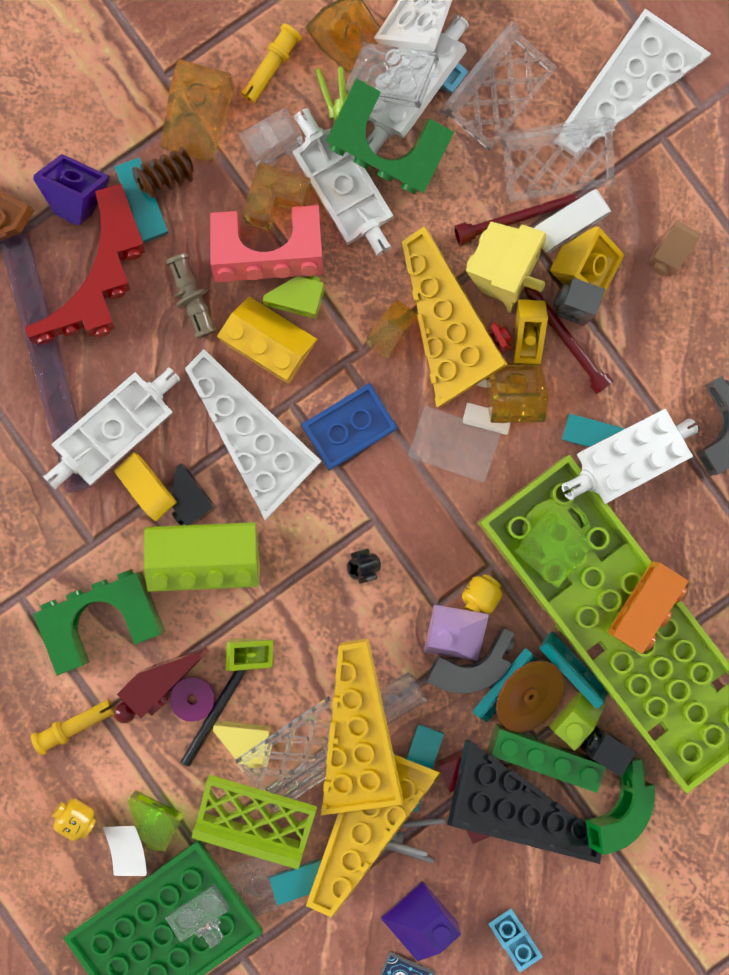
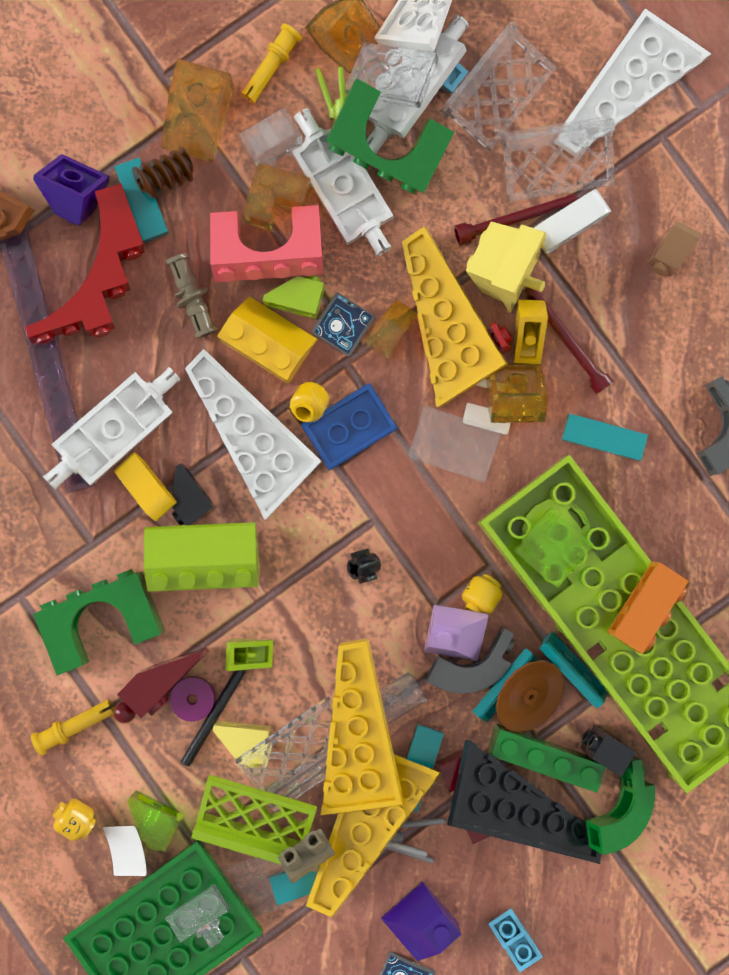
lime slope [549,691,606,750] -> none
yellow slope [550,226,624,301] -> none
dark grey brick [553,278,605,326] -> none
white plate [562,409,698,504] -> none
none -> dark tan hips [278,828,336,883]
none -> yellow head [290,382,329,422]
none -> sticker [311,292,375,357]

